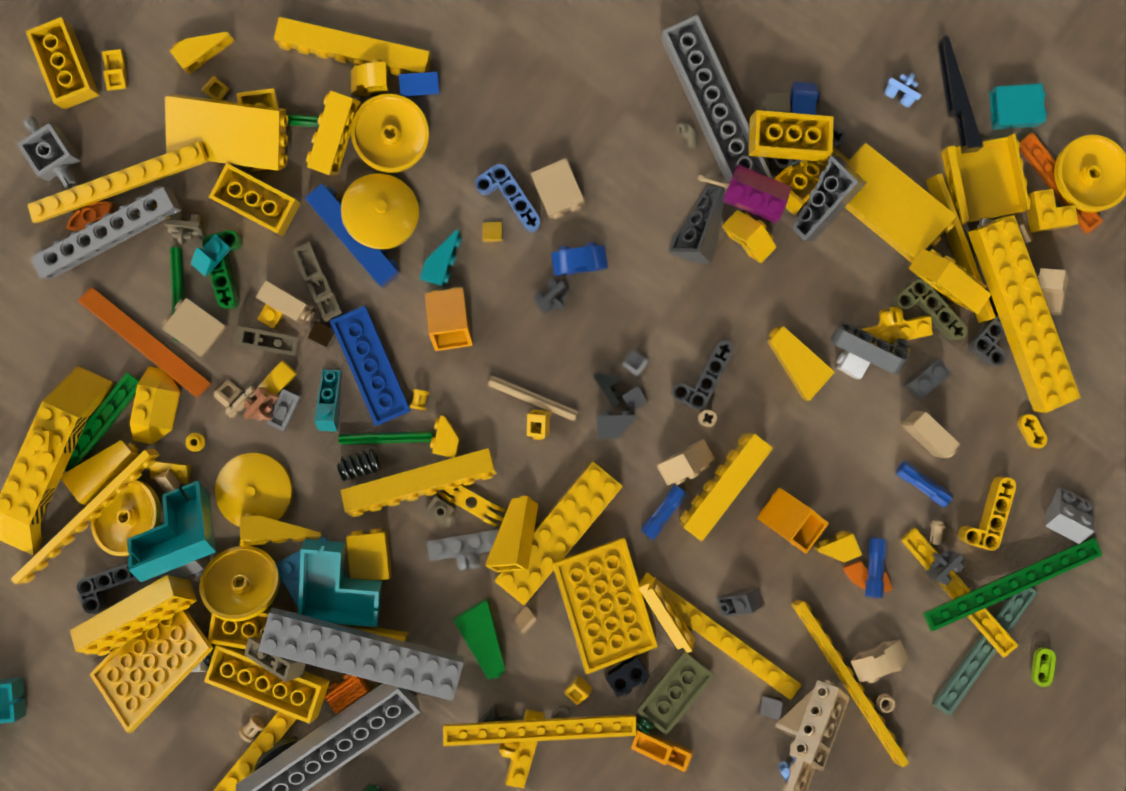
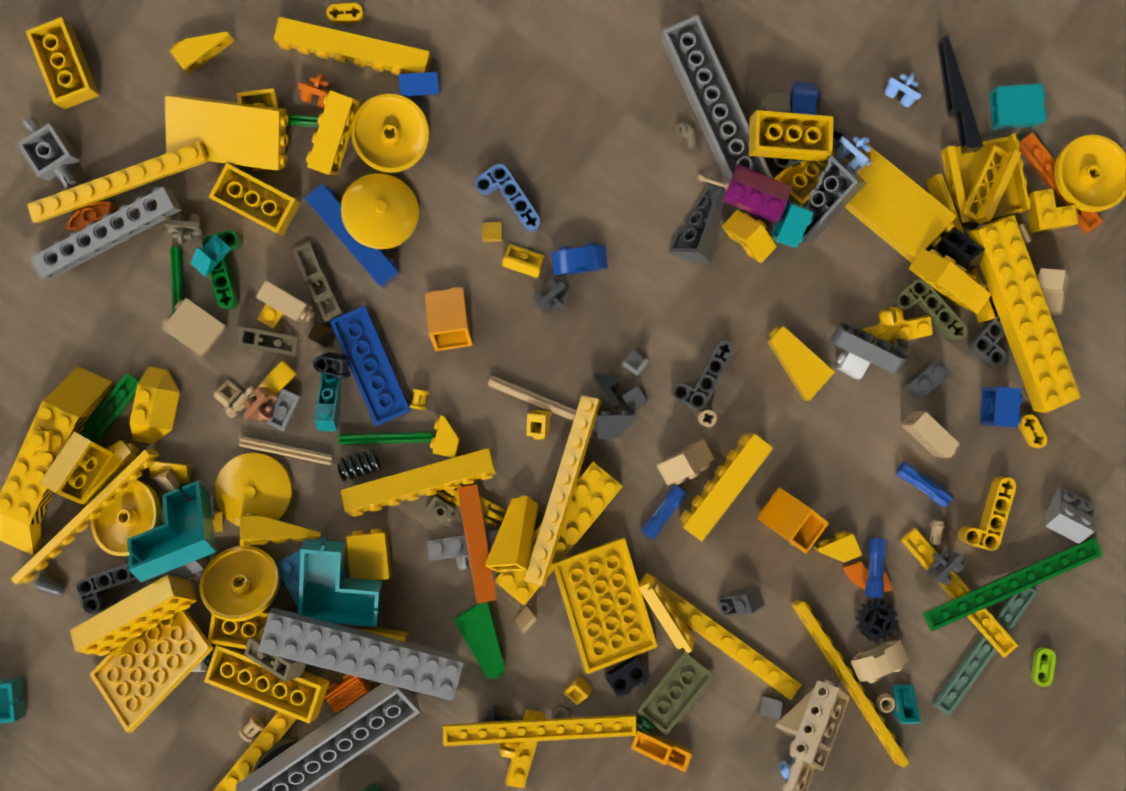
orange tile [78,287,211,399] -> none
yellow slope [102,49,128,91] -> none
yellow plate [186,433,206,452] -> none
yellow slope [201,75,230,100] -> none
yellow brick [350,59,388,96] -> none
teal slope [419,230,462,288] -> none
tan brick [531,158,584,220] -> none
none -> dark grey cone [34,574,67,597]
none -> yellow brick [40,432,114,504]
none -> yellow plate [212,511,223,532]
none -> tan axle [239,436,334,465]
none -> orange hips [298,73,330,108]
none -> black piece [313,352,351,378]
none -> yellow beam [326,3,364,24]
none -> orange tile [457,484,497,604]
none -> yellow slope [502,244,545,278]
none -> yellow plate [524,395,601,587]
none -> teal brick [771,200,813,249]
none -> light blue hips [835,136,872,172]
none -> black gear [855,599,899,642]
none -> teal slope [892,685,922,724]
none -> black brick [937,227,985,273]
none -> yellow fence [961,145,1021,224]
none -> blue brick [979,387,1023,428]

